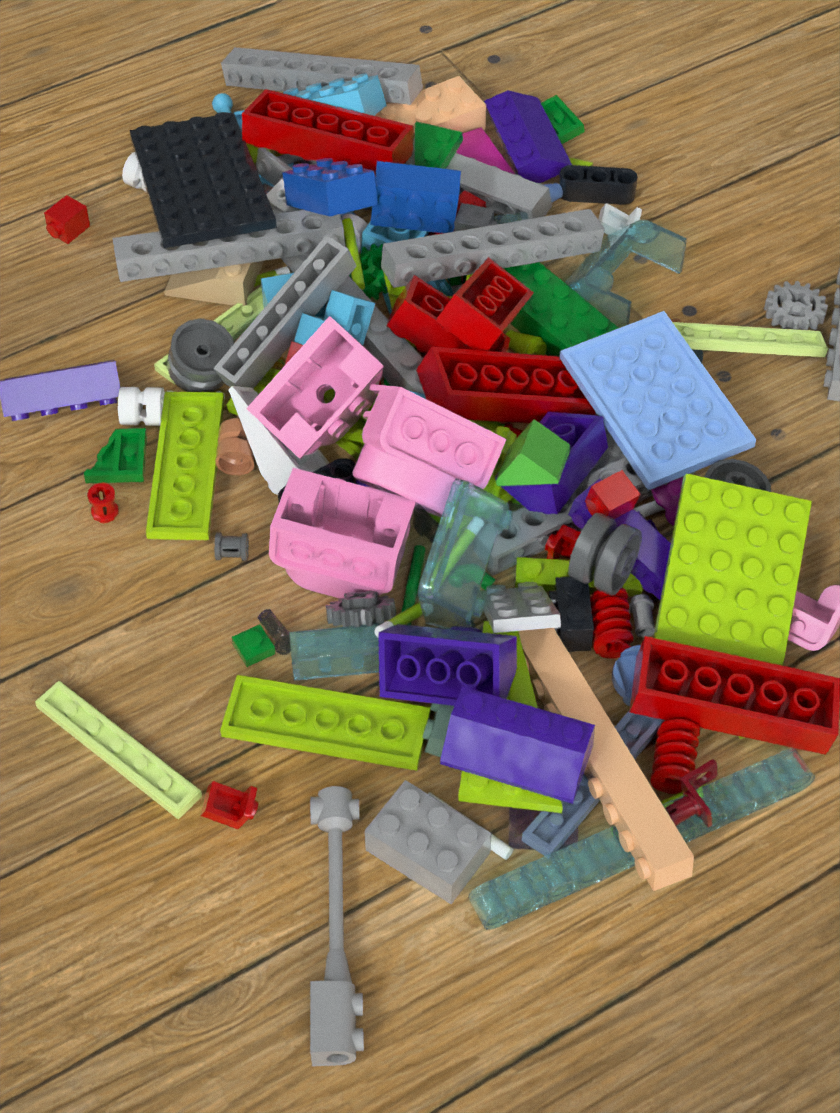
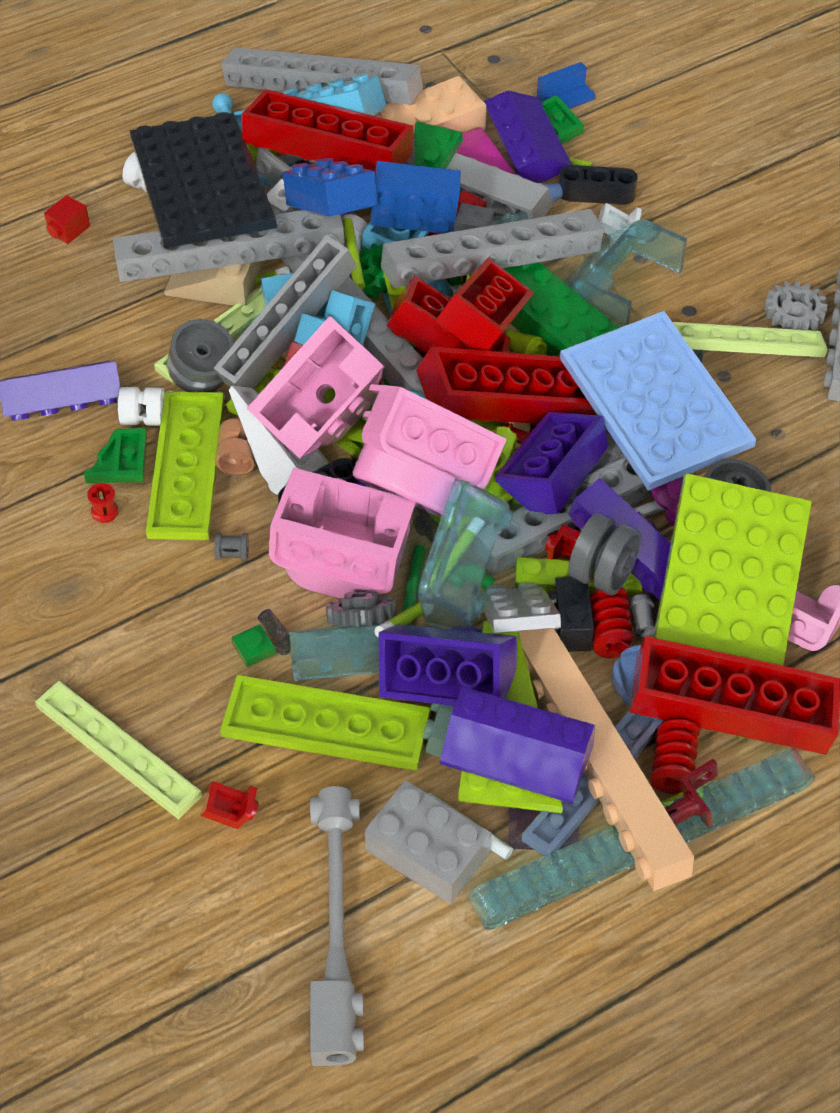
bright green slope [496,419,570,486] -> none
brick [585,470,640,519] -> none
none -> blue panel [537,62,595,109]

